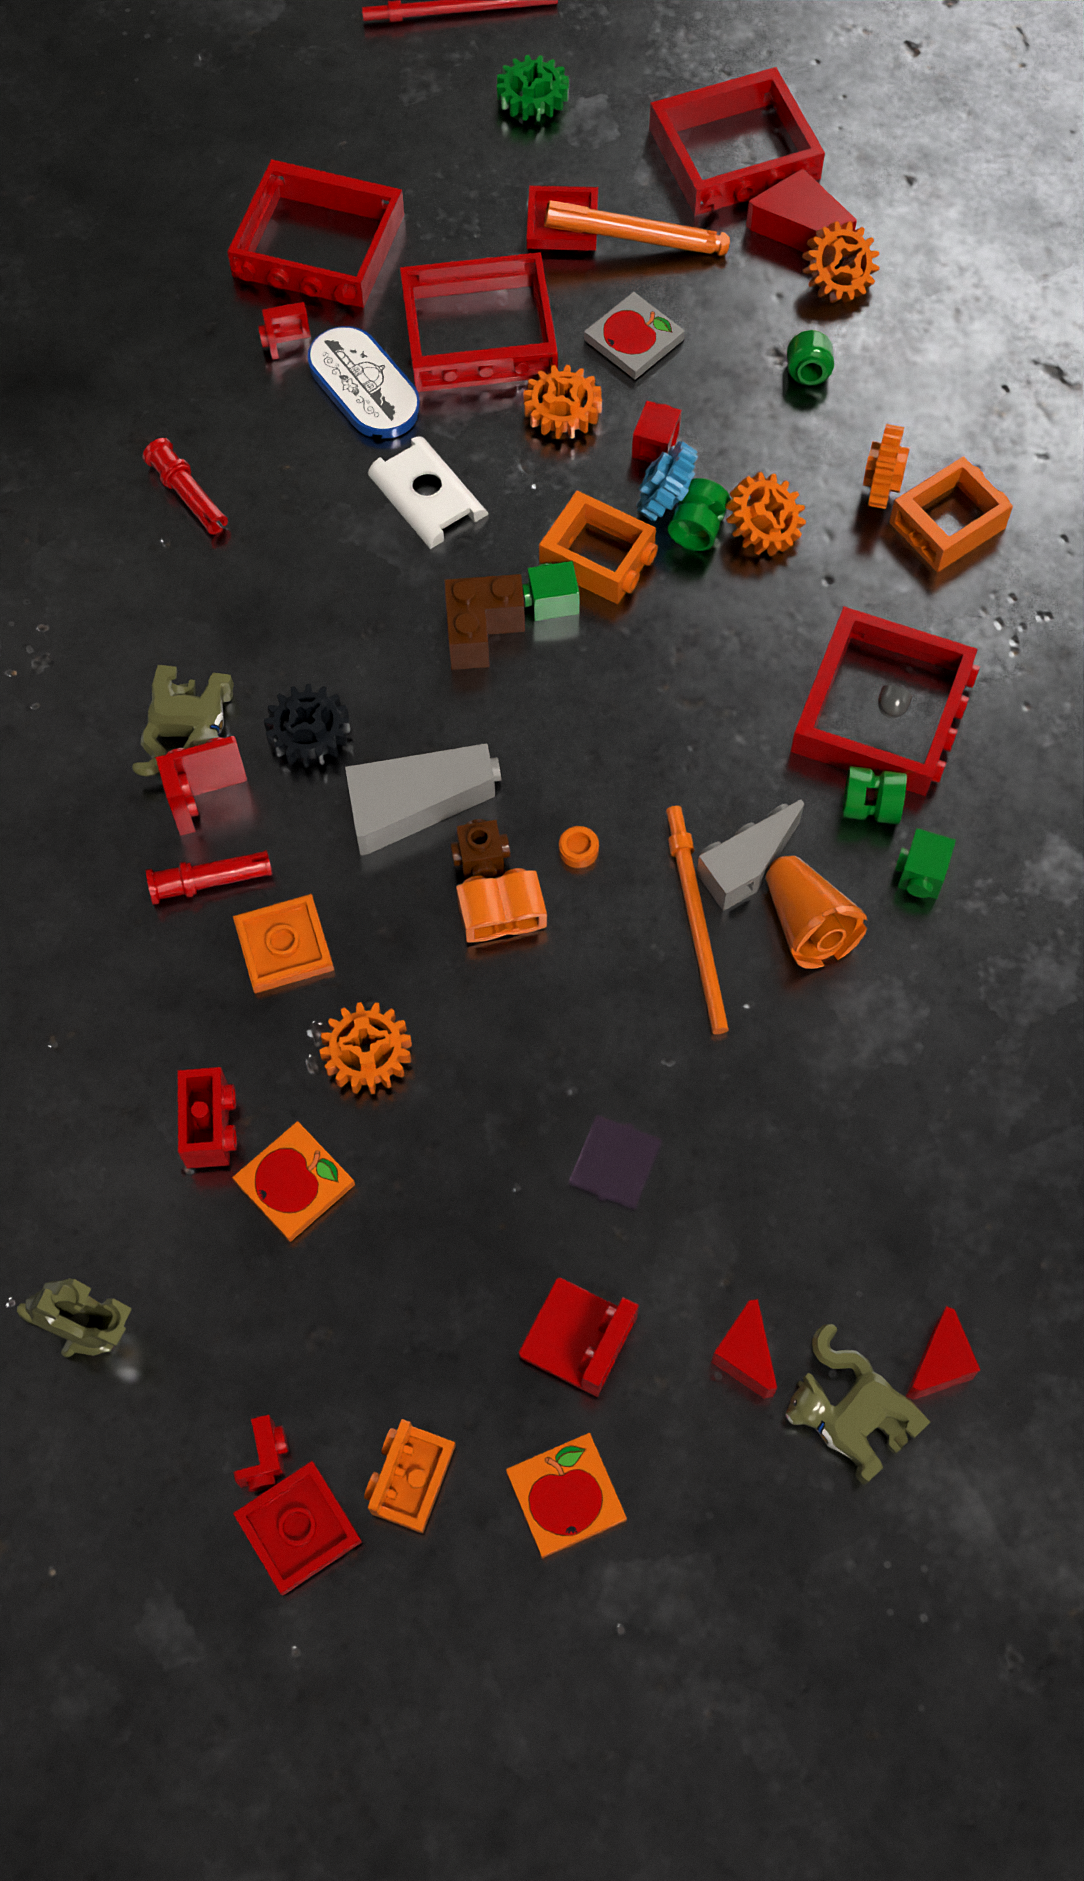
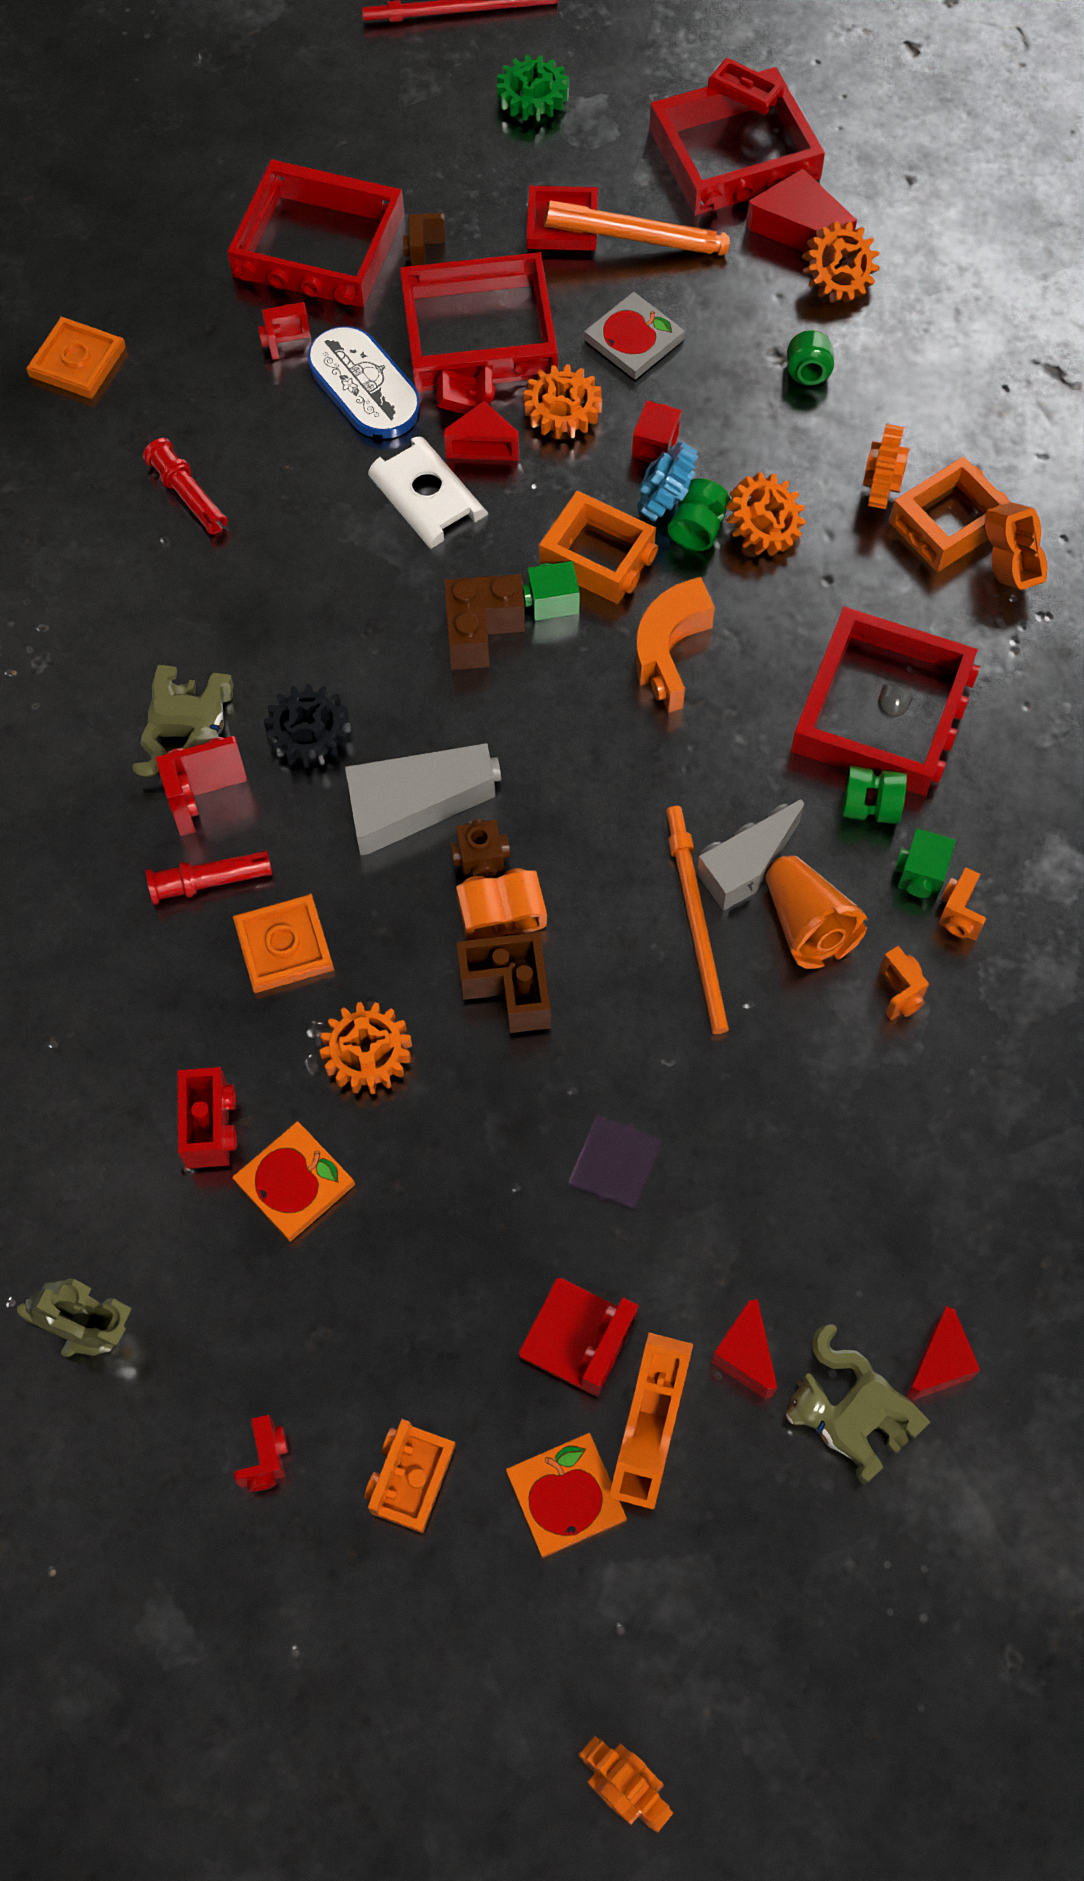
red plate [233,1461,362,1596] -> none
orange tile [559,826,599,868] -> none
none -> orange tile [26,316,126,399]
none -> reddish brown bracket [403,213,446,266]
none -> red bracket [437,367,495,415]
none -> red slope [444,401,519,461]
none -> reddish brown brick [457,932,551,1033]
none -> orange gear [578,1735,674,1833]
none -> orange arch [609,1332,694,1510]
none -> orange arch [635,577,715,713]
none -> red tile [708,57,785,116]
none -> orange bracket [879,946,929,1020]
none -> orange bracket [938,867,986,940]
none -> orange brick [985,502,1048,590]

